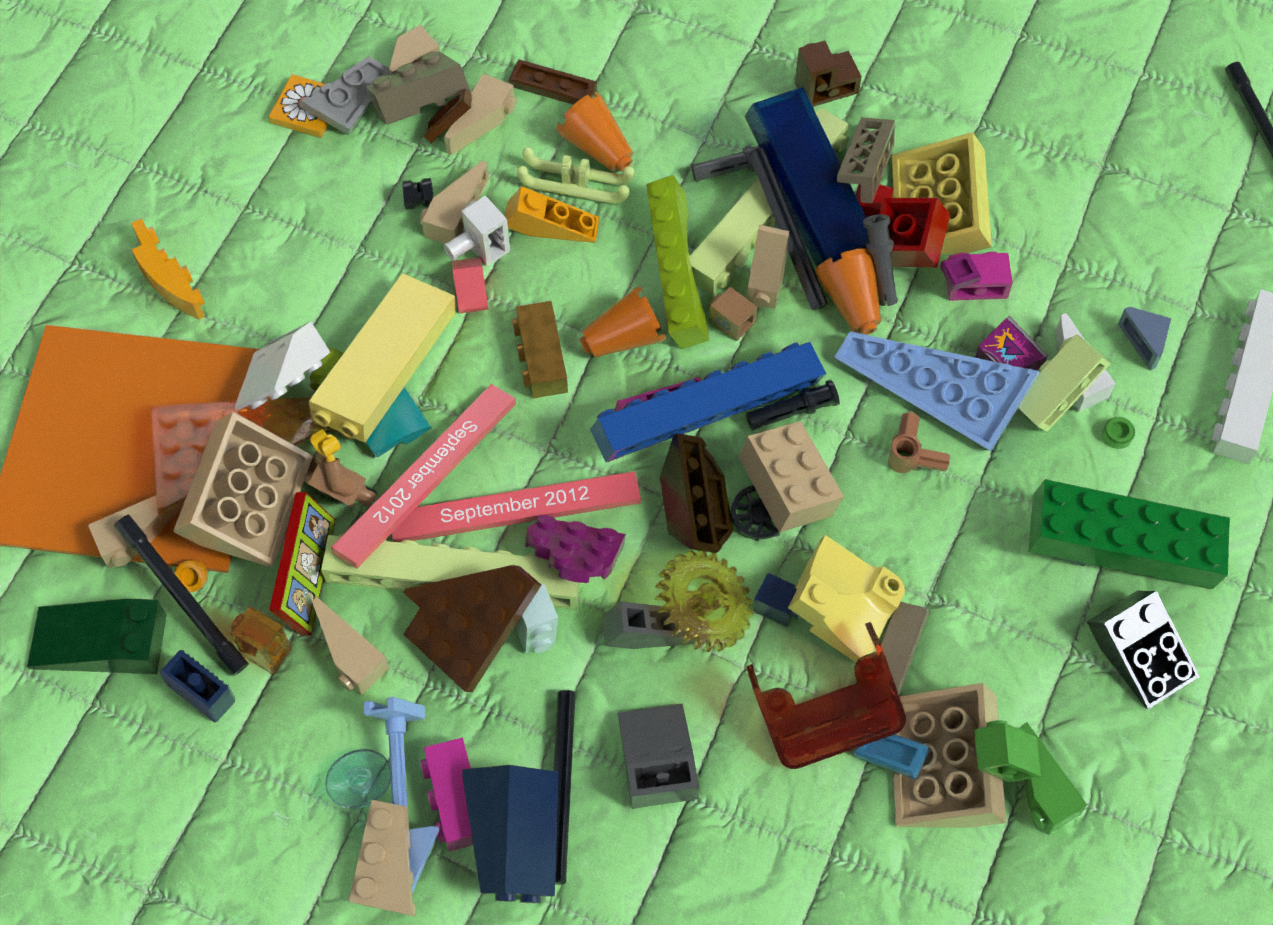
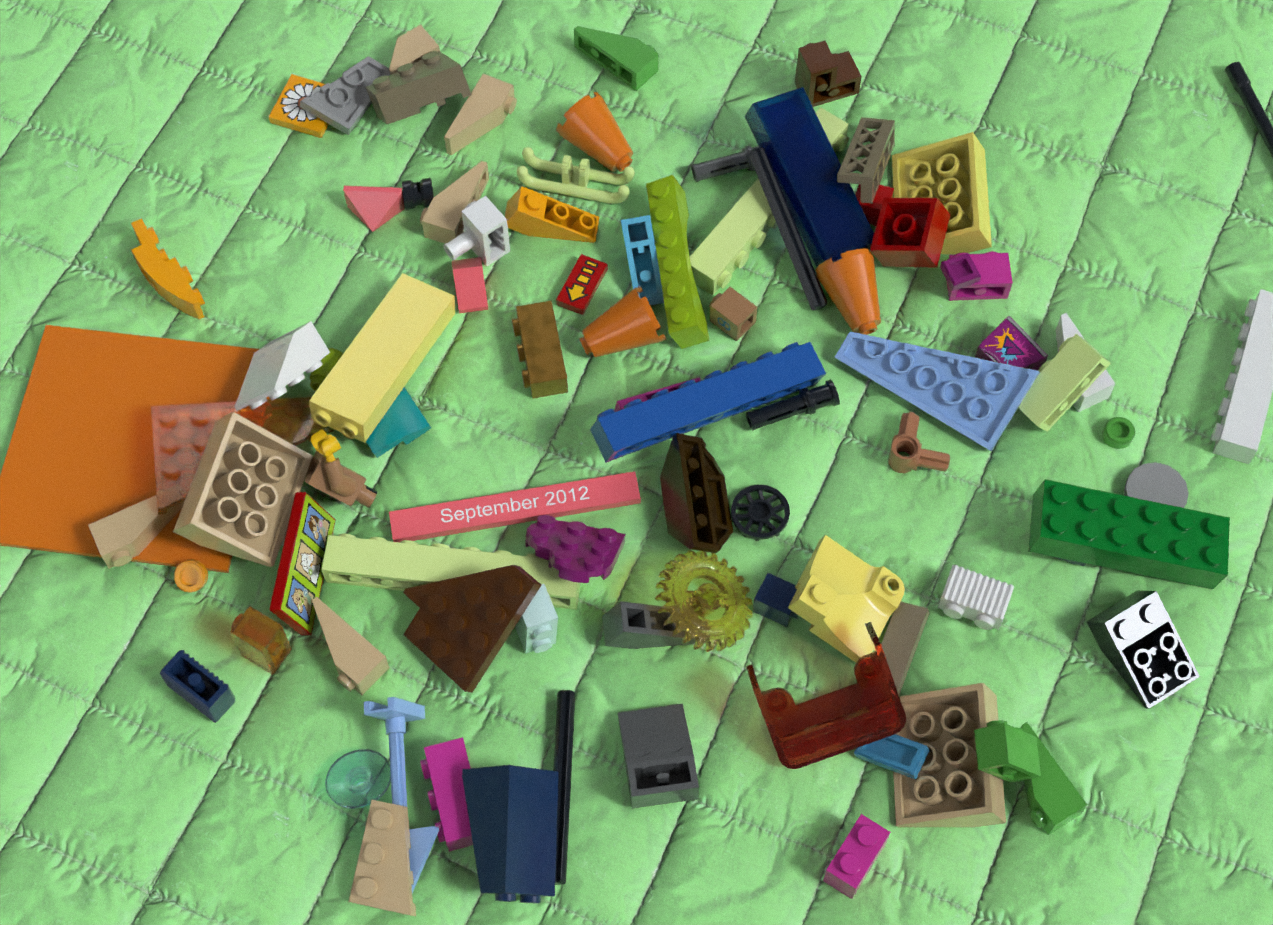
dark green slope [27,598,167,675] -> none
black piece [114,514,249,676] -> none
coral tile [332,384,516,569] -> none
reddish brown tile [424,89,472,144] -> none
reddish brown tile [508,59,597,105] -> none
tan brick [738,421,844,533] -> none
tan slope [747,225,789,309] -> none
dark grey pin [863,214,898,306] -> none
sand blue slope [1118,307,1171,371] -> none
none -> coral slope [343,186,405,232]
none -> red tile [556,254,608,315]
none -> bright green slope [574,26,659,91]
none -> medium azure slope [621,215,664,306]
none -> dark pink brick [823,814,891,899]
none -> white brick [938,565,1014,630]
none -> light grey tile [1124,462,1189,508]

